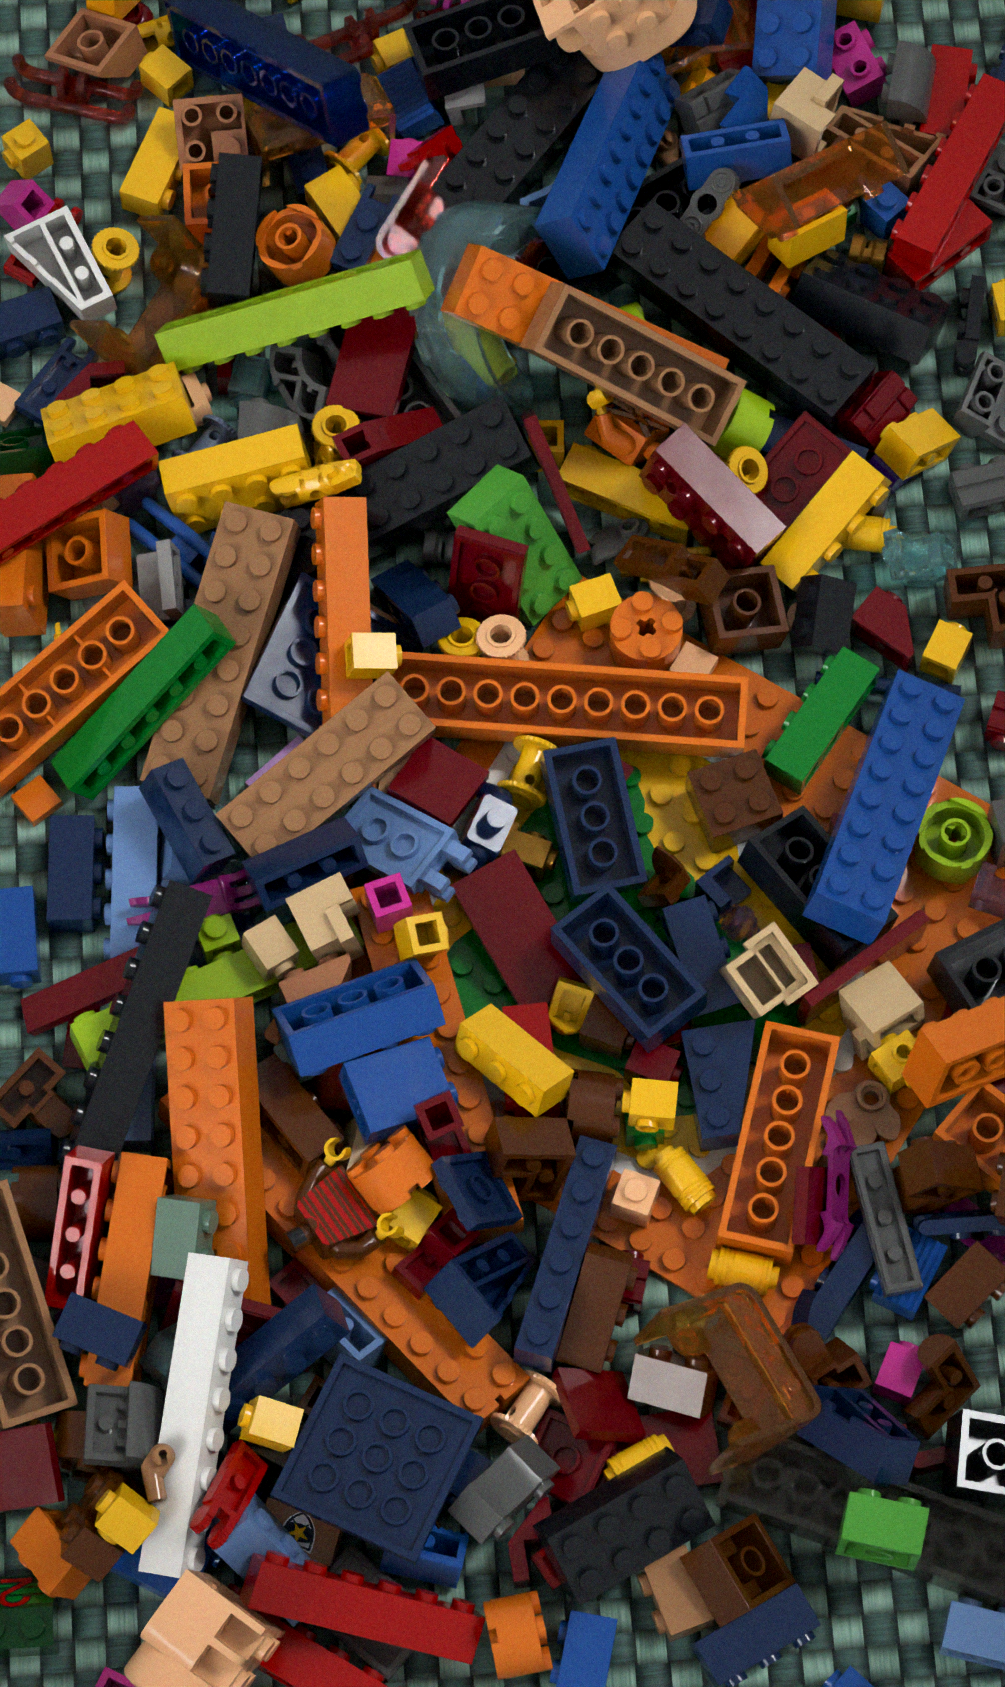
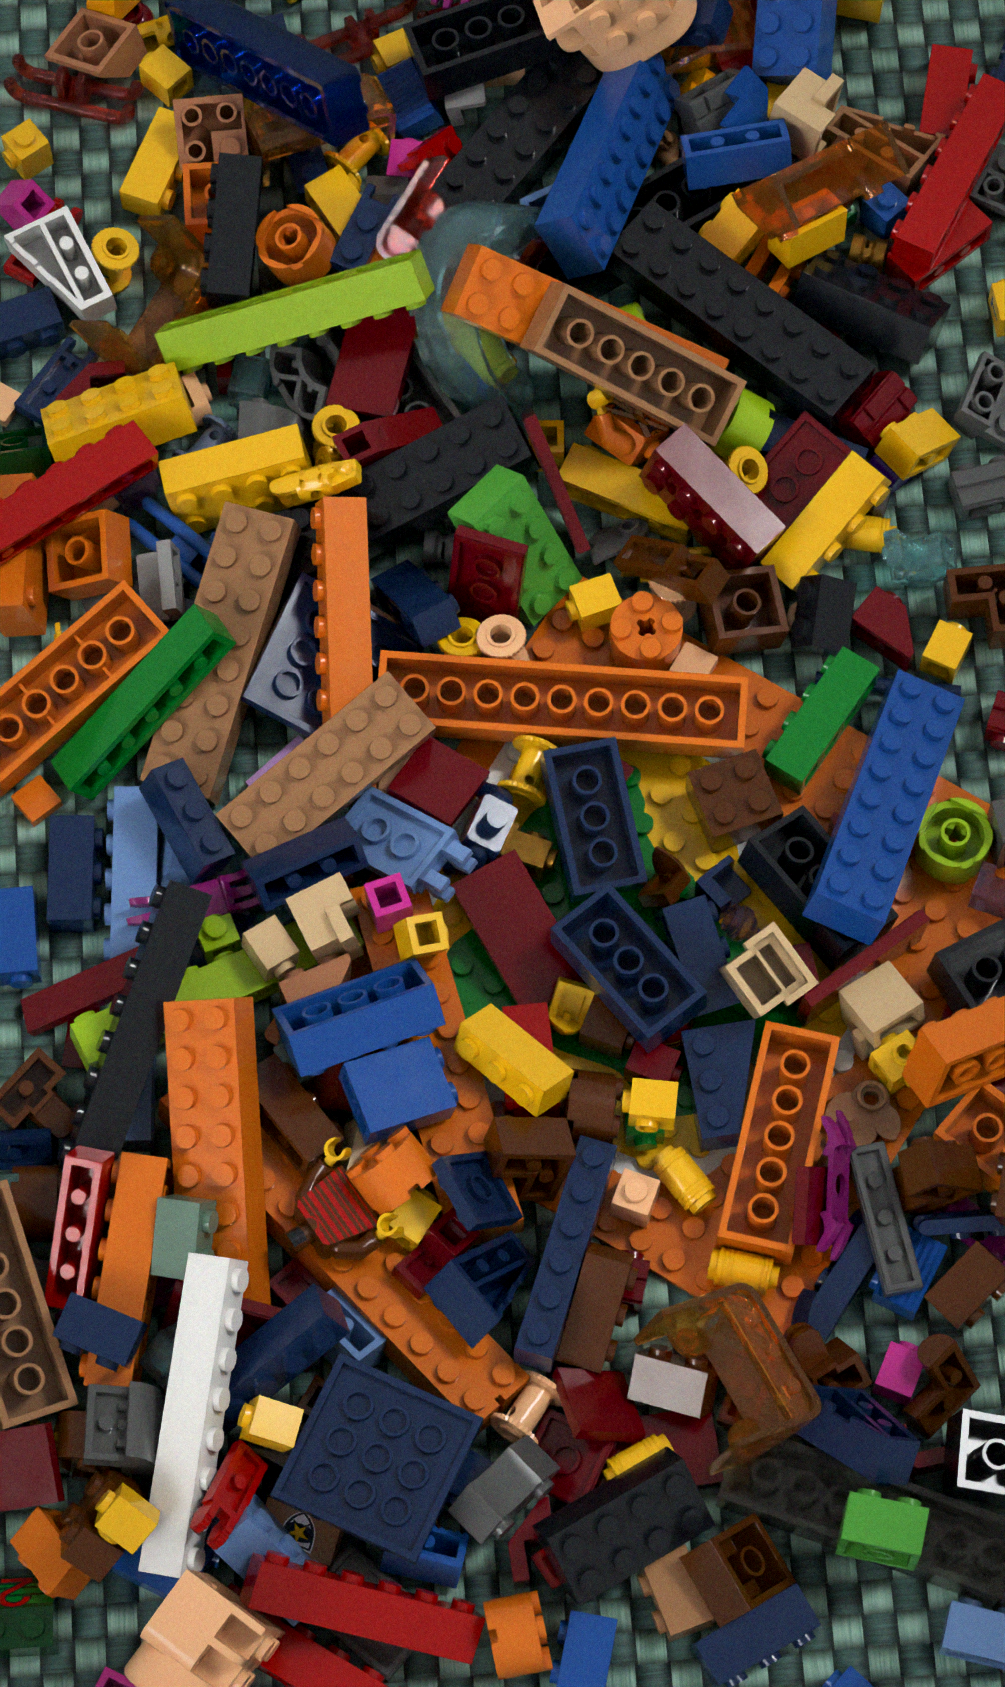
medium nougat arm [141,1443,175,1503] -> none
yellow brick [344,633,402,679] -> none
dark red slope [413,1089,472,1162] -> none
dark grey piece [680,167,741,239] -> none
dark pink brick [832,20,890,108] -> none
dark grey brick [880,40,936,127] -> none
black hinge [953,275,986,378] -> none

